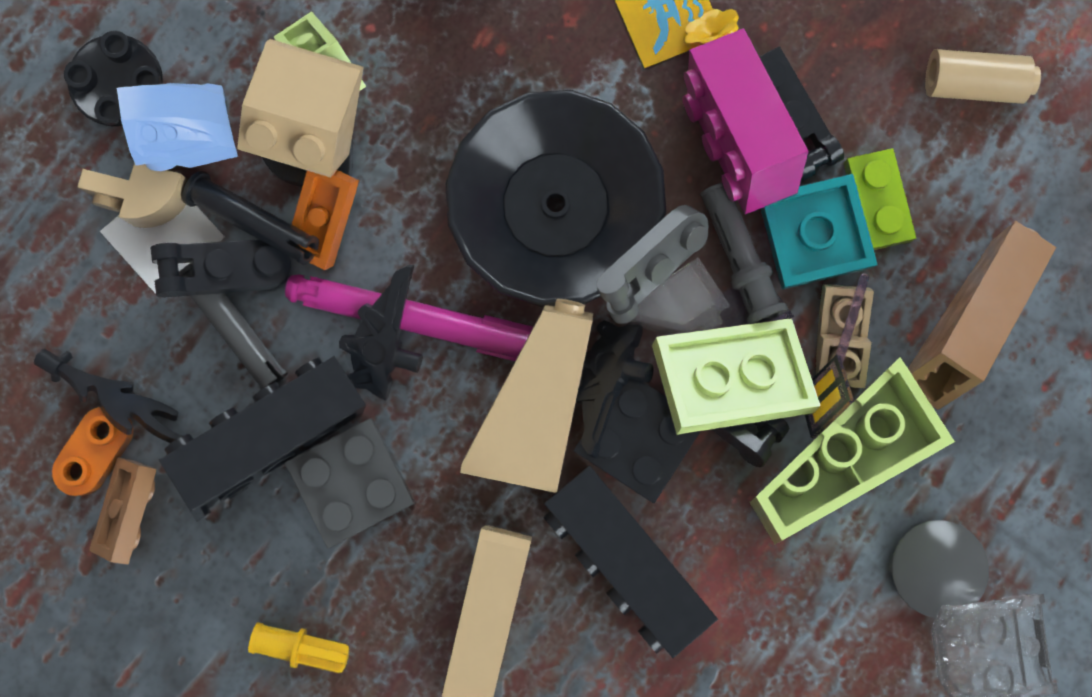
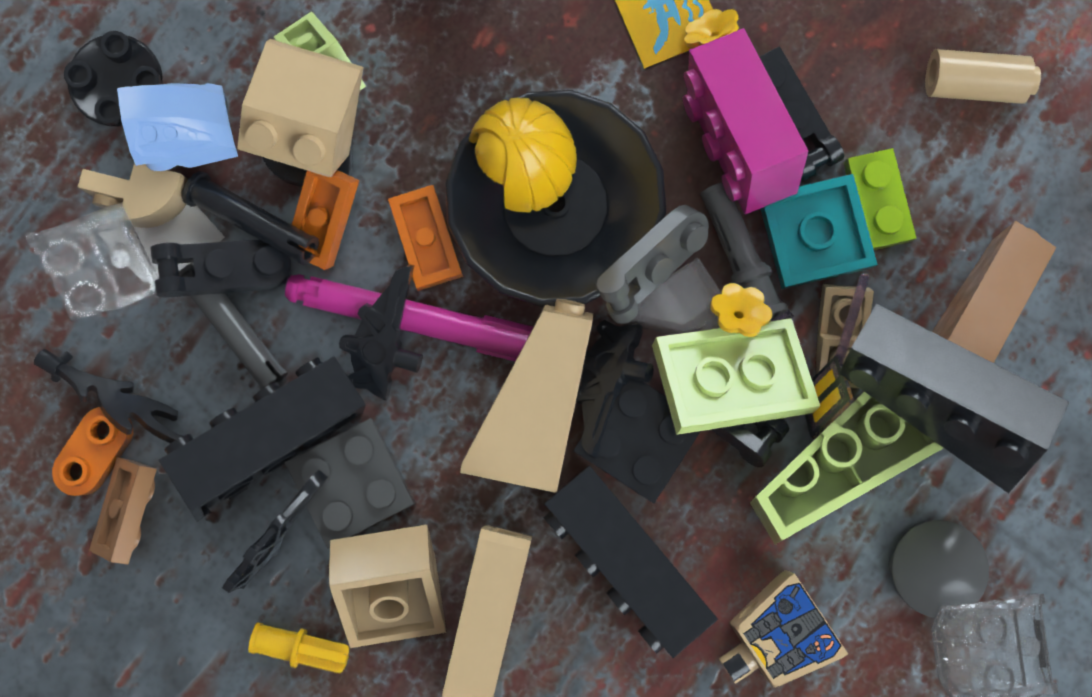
none -> clear slope [25,203,159,321]
none -> black piece [222,470,329,593]
none -> tan slope [329,525,446,648]
none -> orange plate [388,185,463,291]
none -> yellow hair [468,98,577,213]
none -> yellow plant [710,283,772,337]
none -> torso [718,570,848,687]
none -> wedge [839,304,1069,494]

